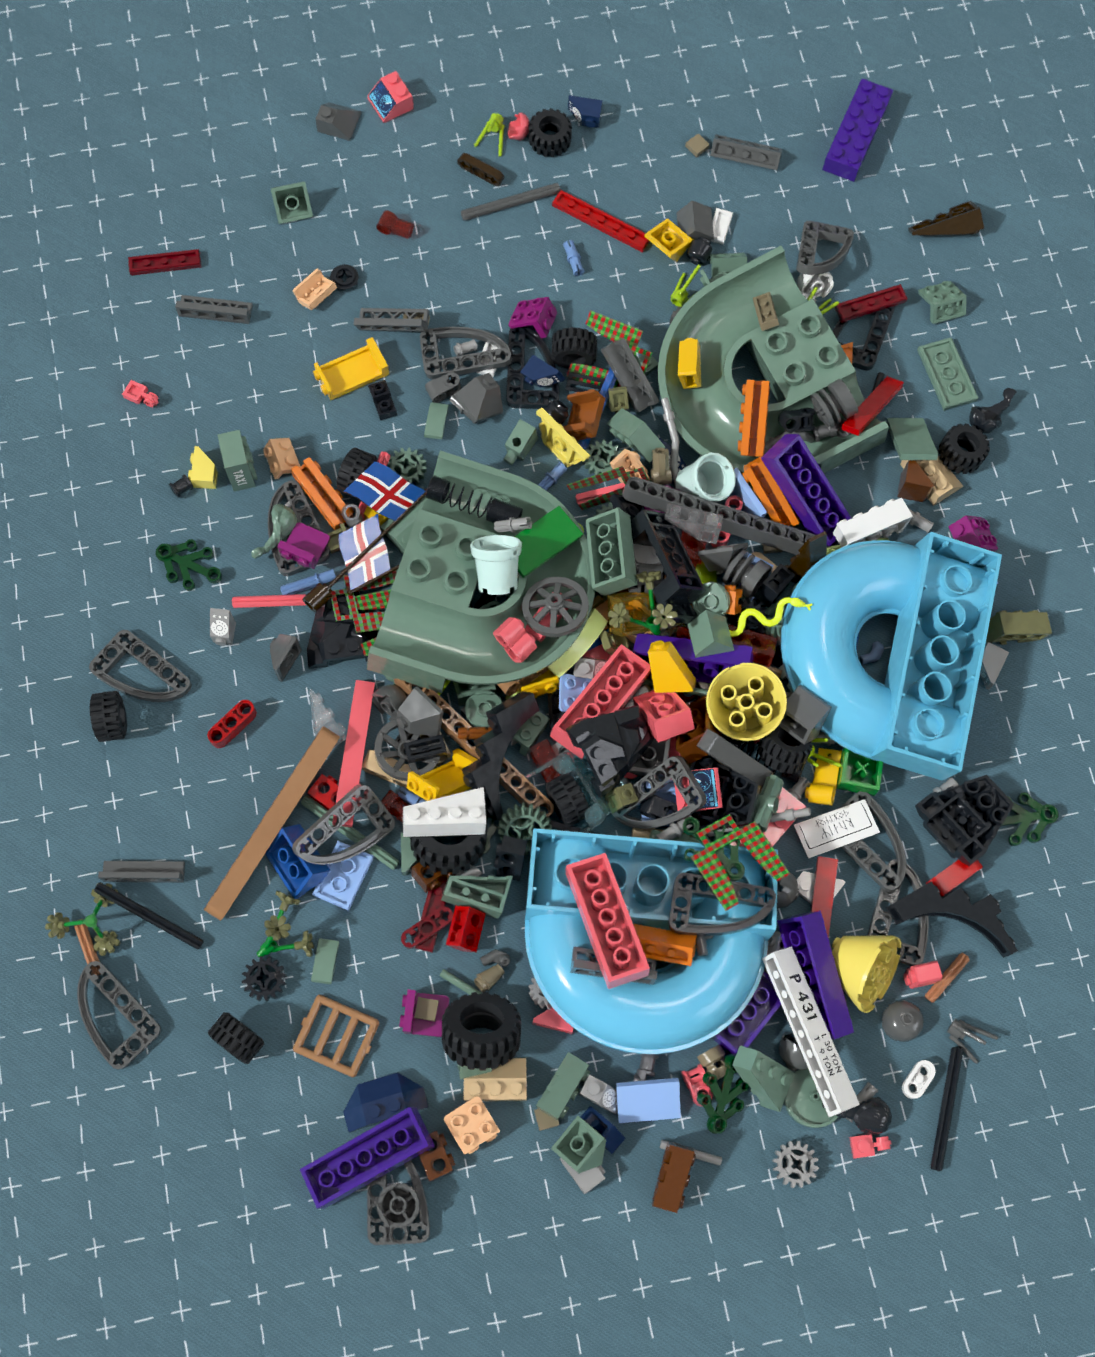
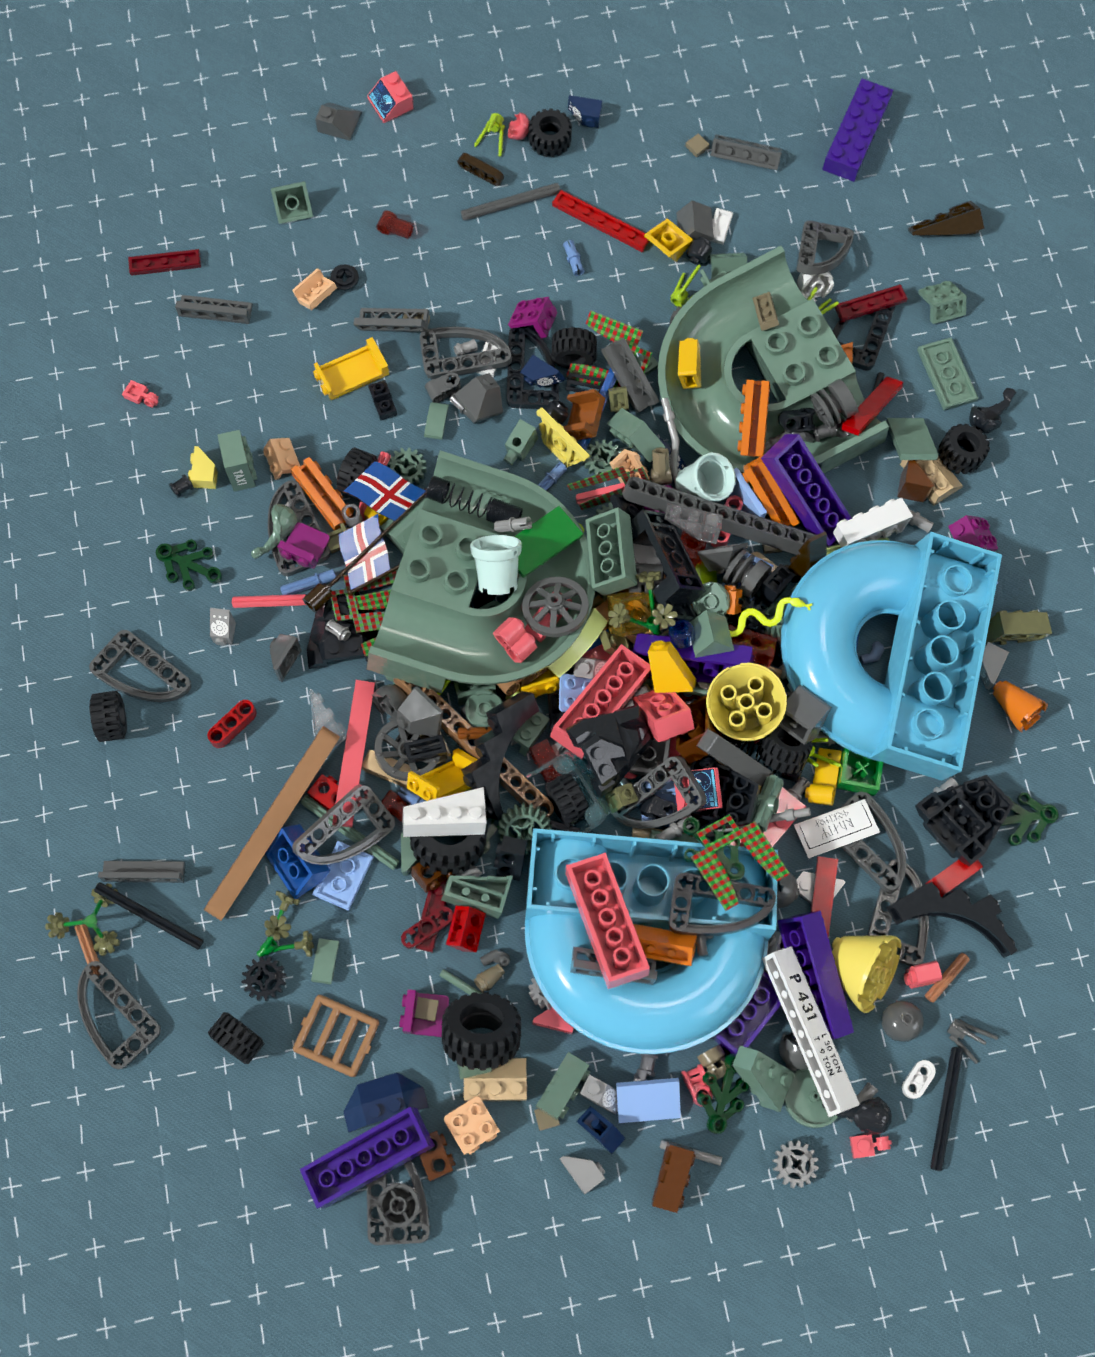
sand green slope [551,1116,606,1173] -> none
none -> light grey pin [325,619,351,641]
none -> clear blue head [669,620,695,649]
none -> orange cone [993,681,1048,732]

